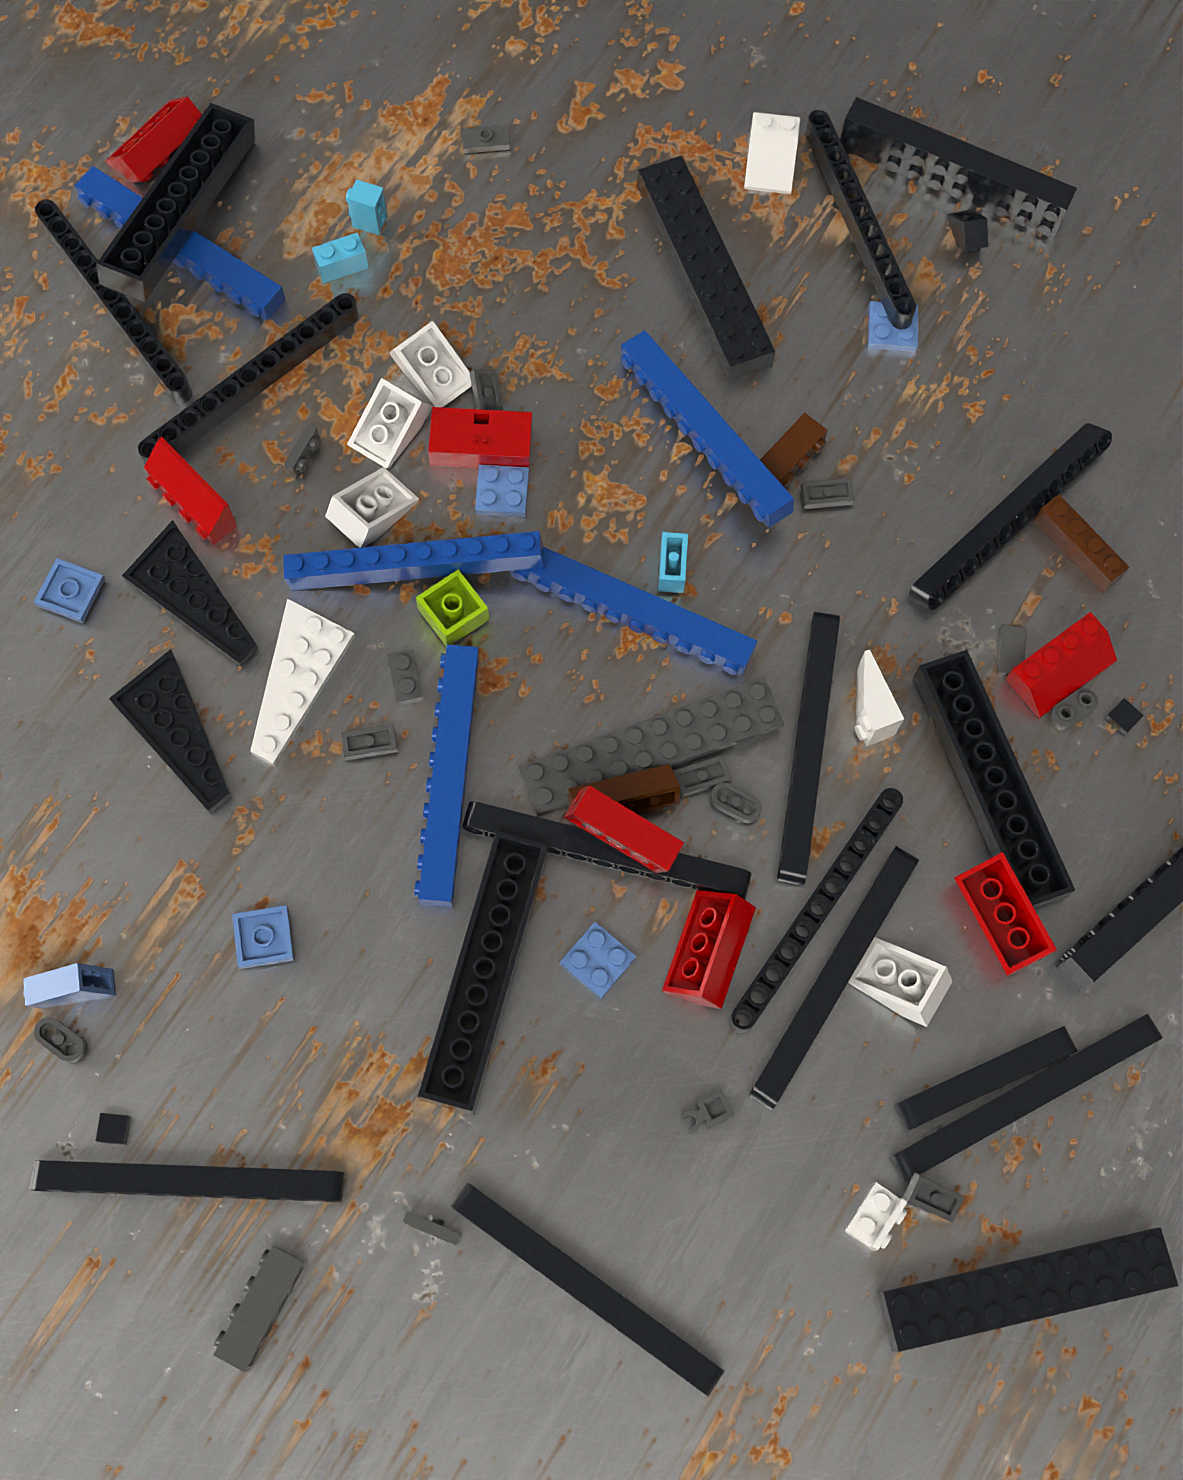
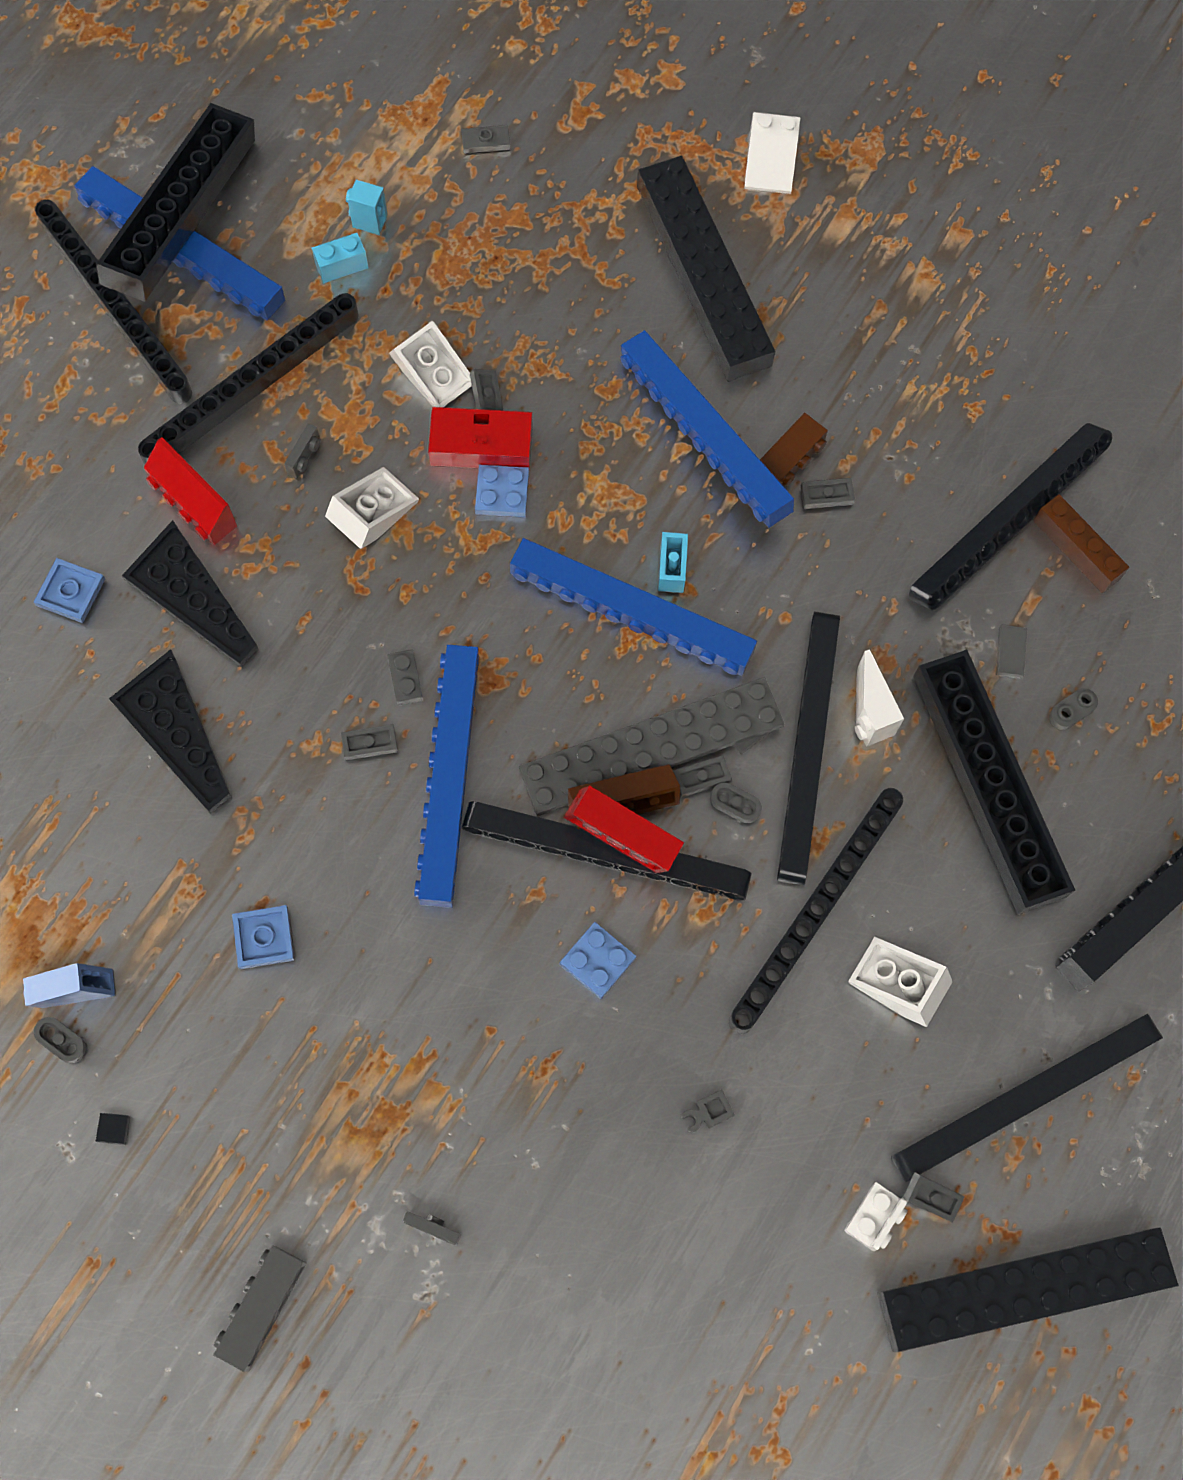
black beam [30,1160,344,1202] -> none
red slope [105,96,202,183] -> none
white wing [250,599,355,766] -> none
blue brick [284,531,544,591] -> none
white slope [347,378,433,469] -> none
lime brick [416,569,489,647] -> none
black brick [418,831,549,1115] -> none
black beam [451,1182,725,1397] -> none
red slope [662,890,756,1009] -> none
black beam [748,846,920,1111] -> none
black beam [806,110,916,330] -> none
black brick [840,97,1077,238] -> none
medium blue plate [868,301,918,352] -> none
black beam [895,1026,1078,1131] -> none
black slope [947,209,989,253] -> none
red slope [954,852,1057,976] -> none
red slope [1005,612,1117,719] -> none
black tile [1105,698,1144,735] -> none

